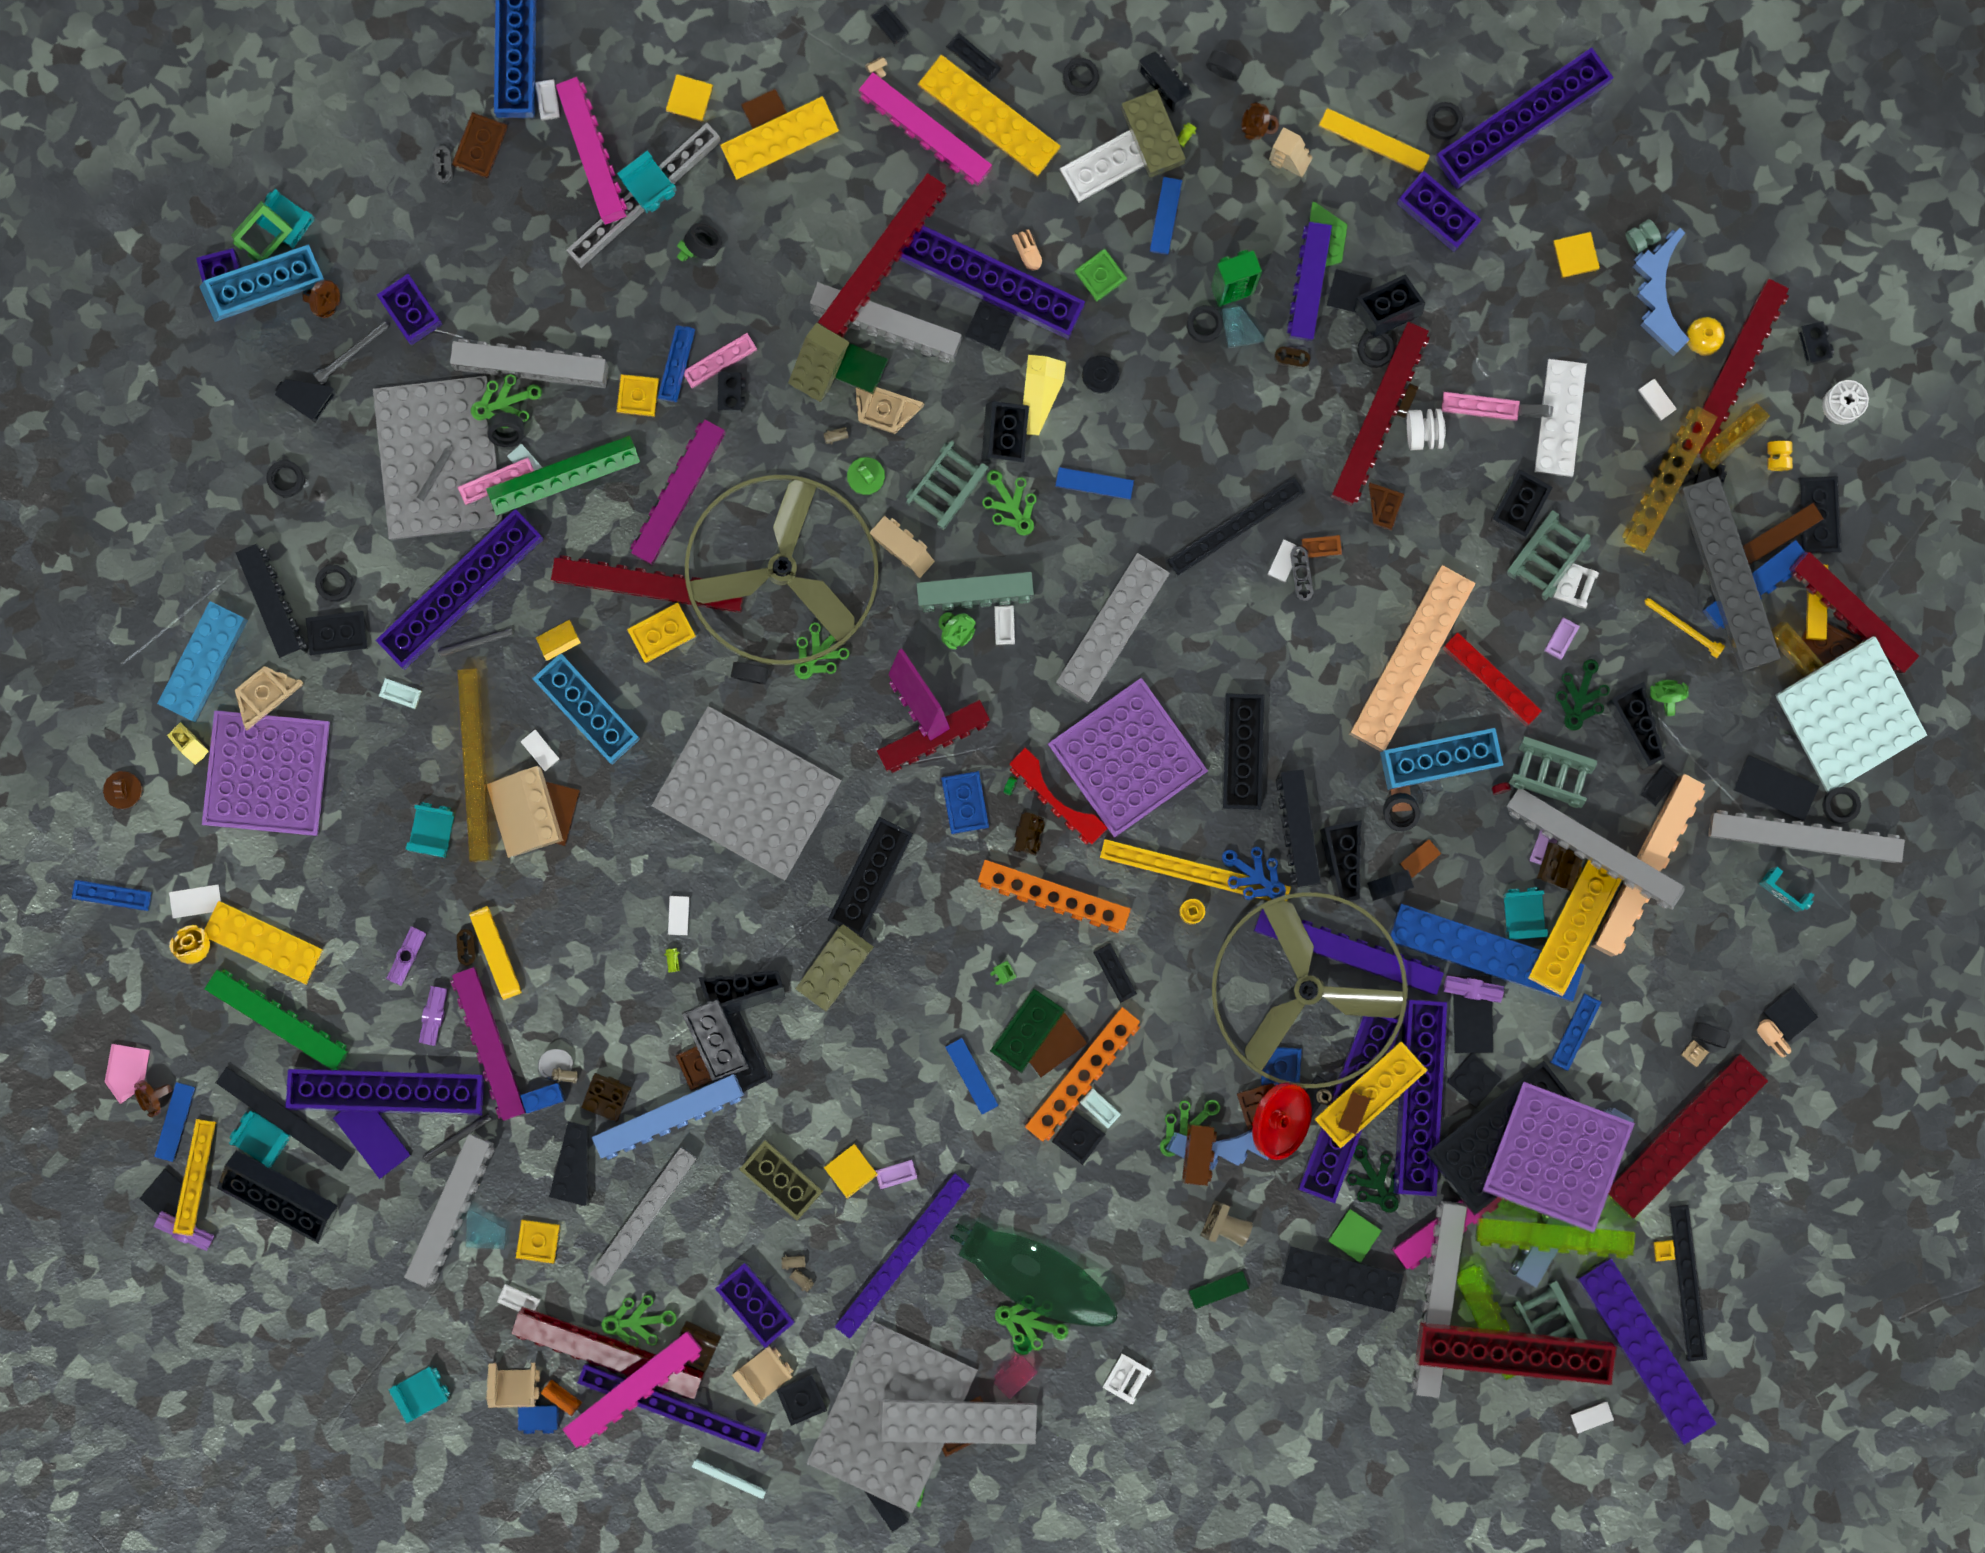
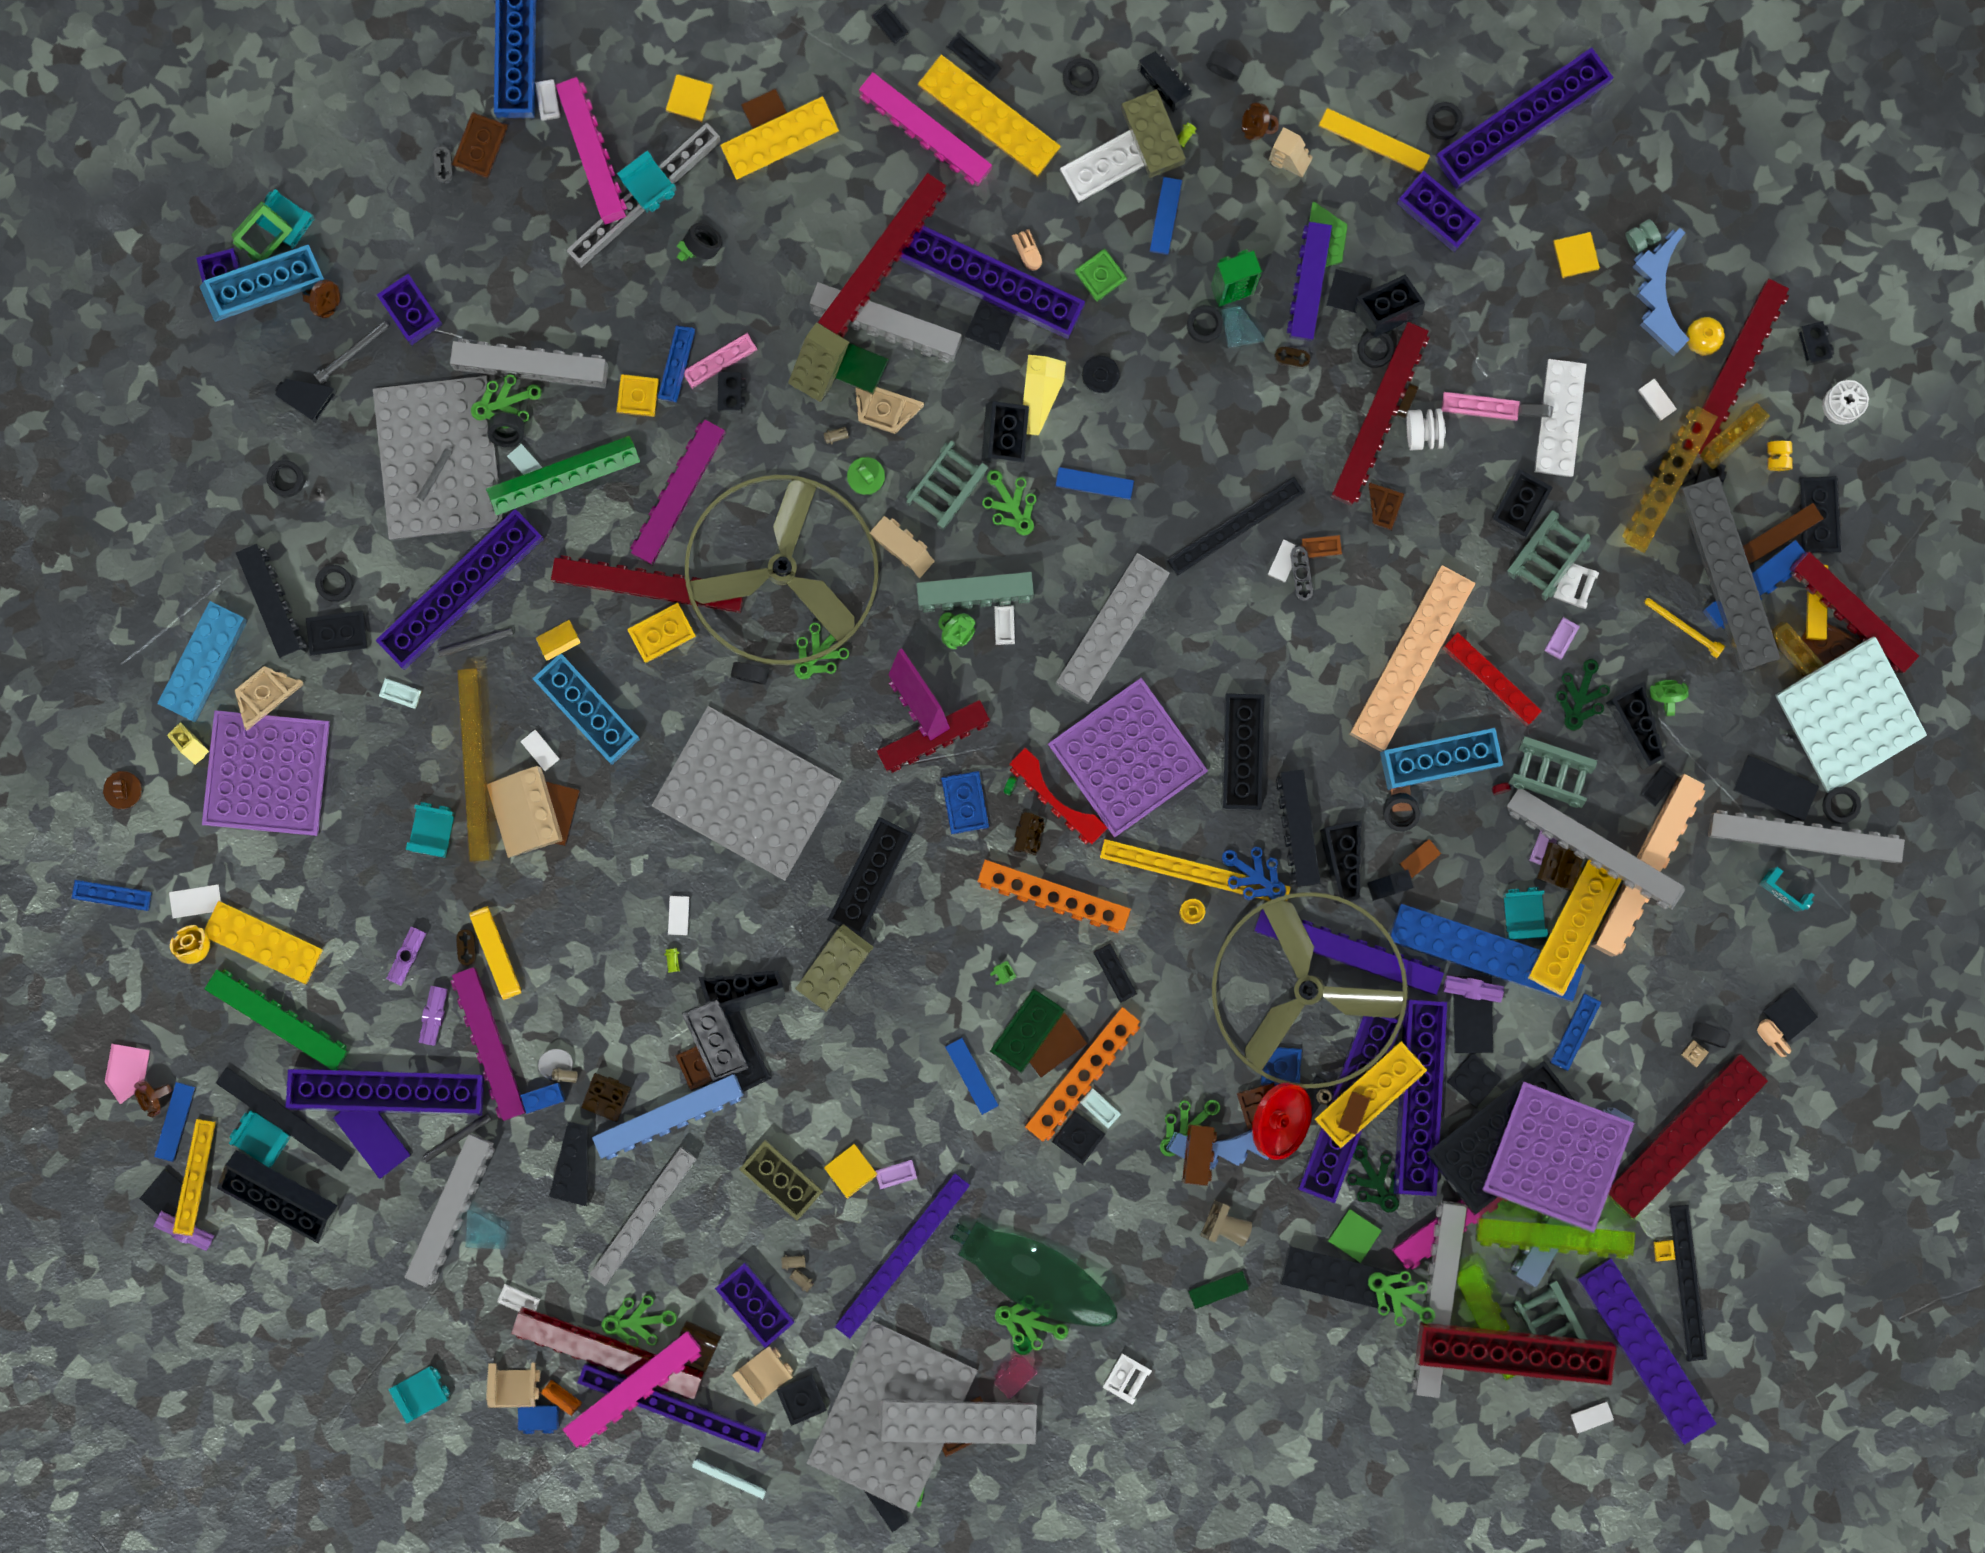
bright pink tile [458,458,534,506] -> none
yellow tile [516,1220,560,1264] -> none
tan tile [865,57,887,78] -> none
none -> bright green plant [1368,1271,1435,1326]

